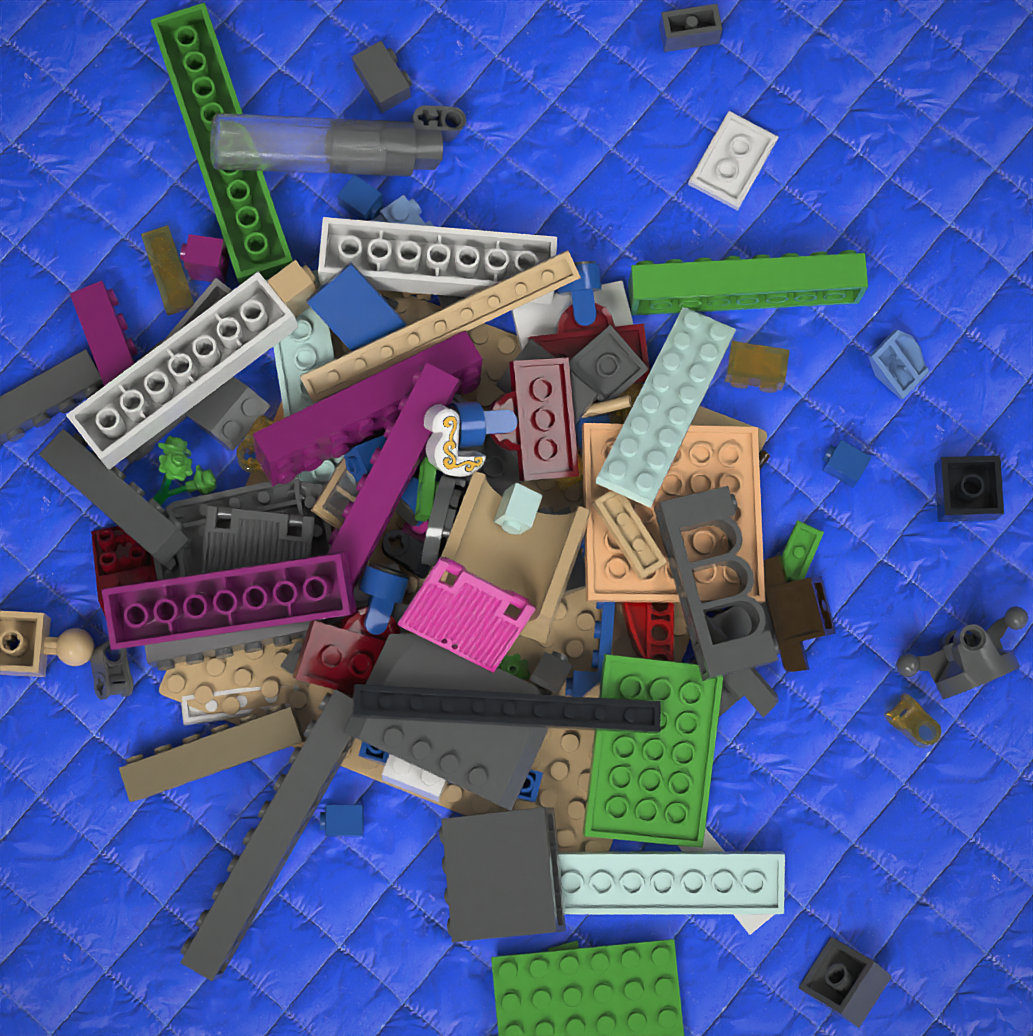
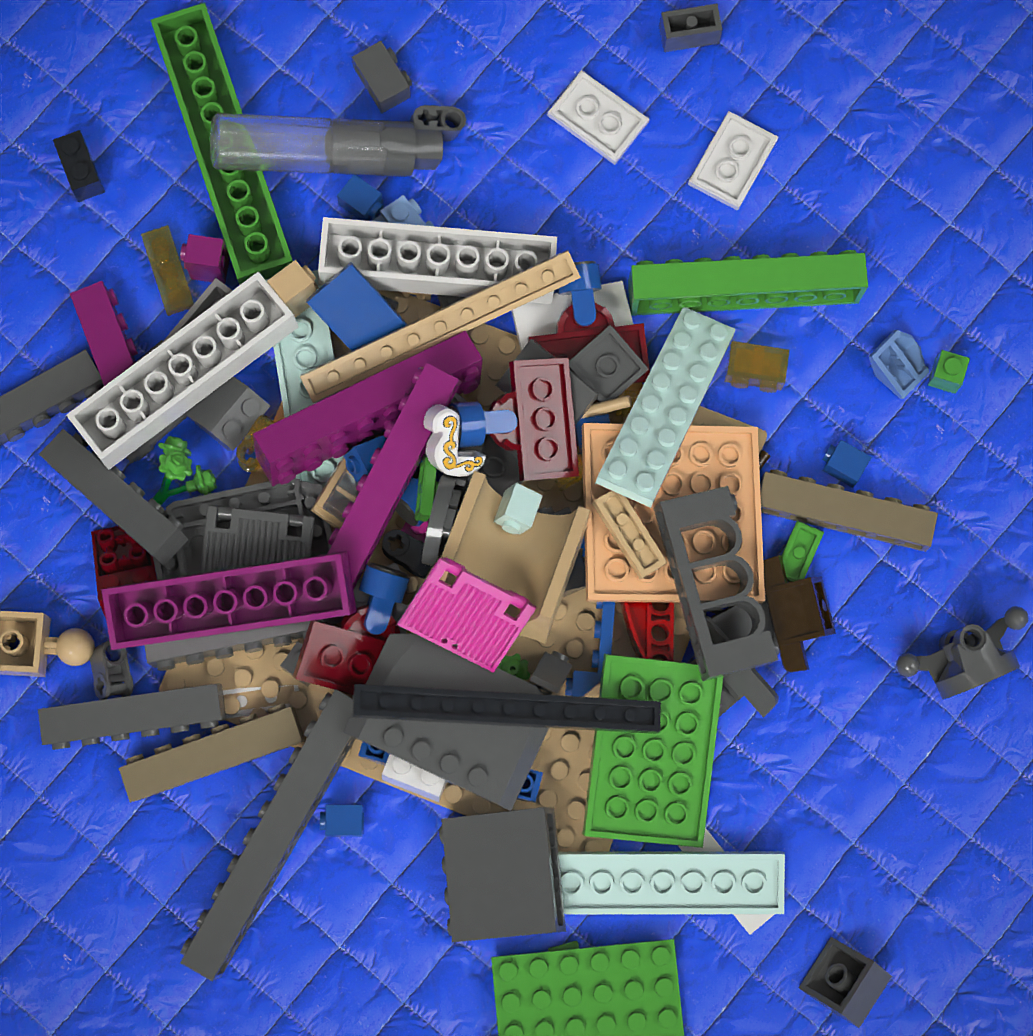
clear yellow piece [883,693,942,749] -> none
black brick [934,456,1004,522] -> none
none -> dark grey brick [38,684,226,750]
none -> black brick [53,130,105,202]
none -> white tile [547,70,649,165]
none -> dark tan brick [760,470,938,552]
none -> bright green brick [928,350,970,394]

